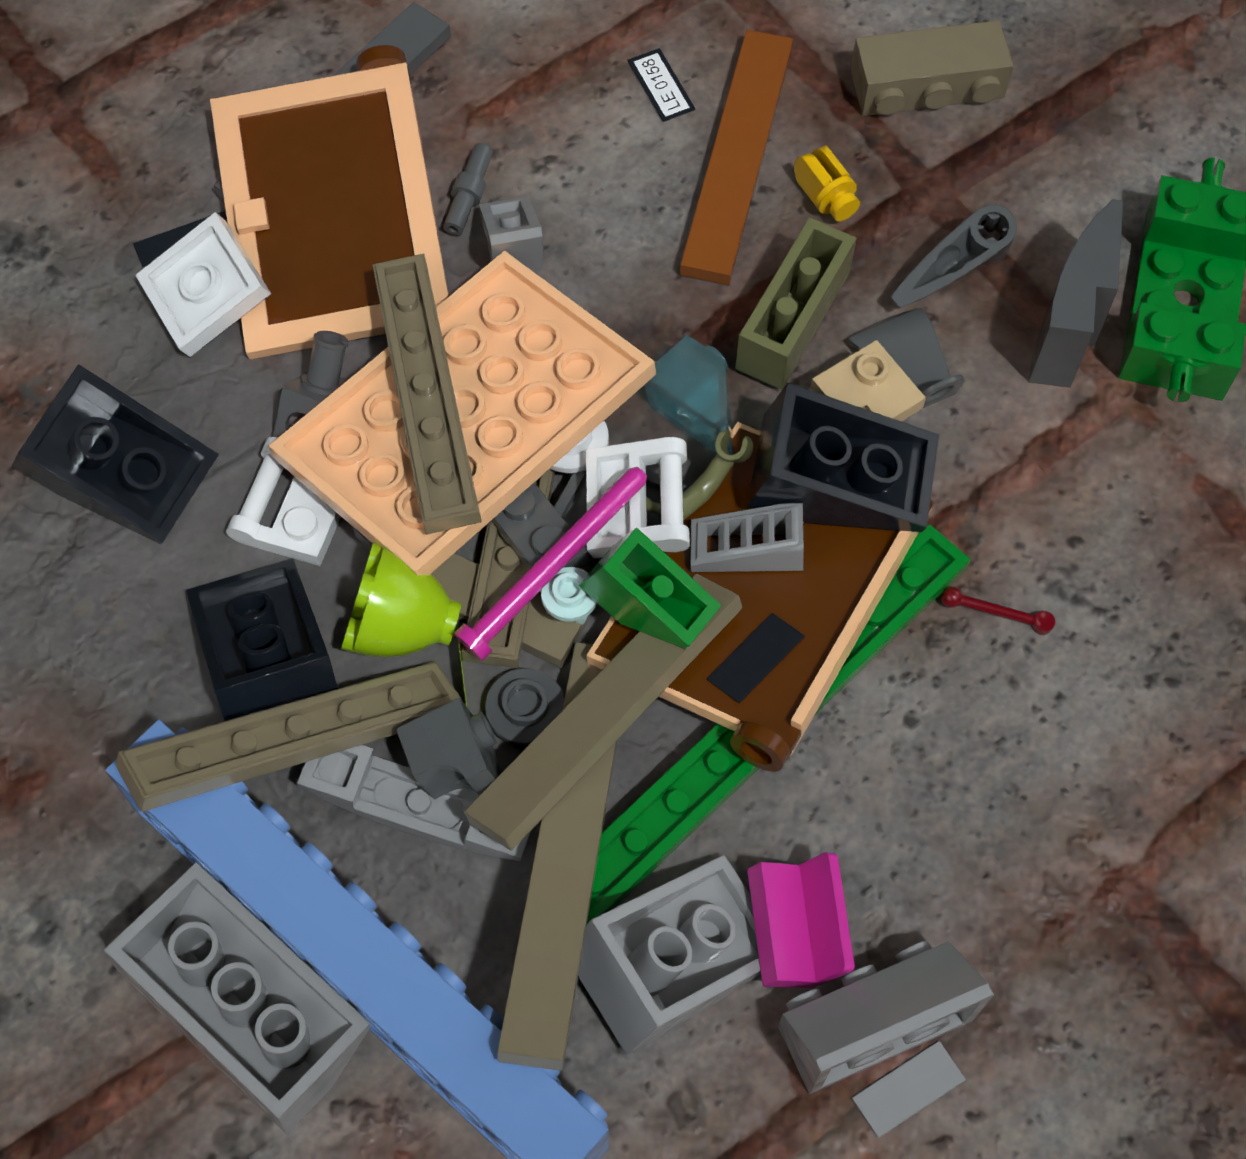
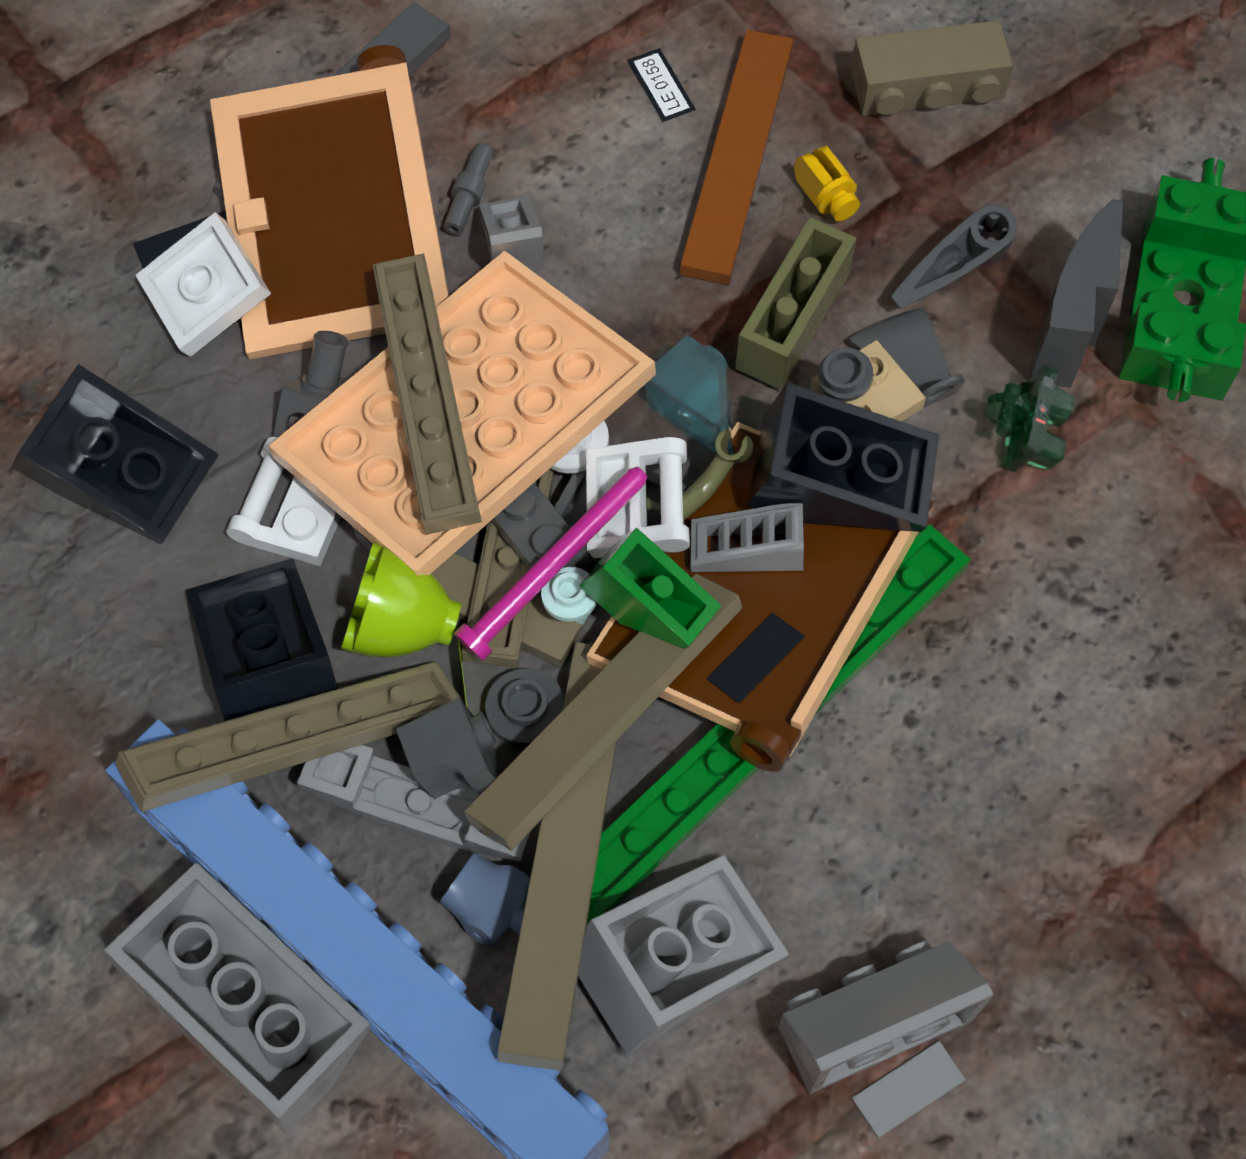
dark pink panel [747,852,855,988] -> none
dark red hinge [941,586,1055,635] -> none
none -> sand blue piece [439,852,530,947]
none -> dark grey plate [818,347,874,402]
none -> clear green hips [984,365,1075,473]

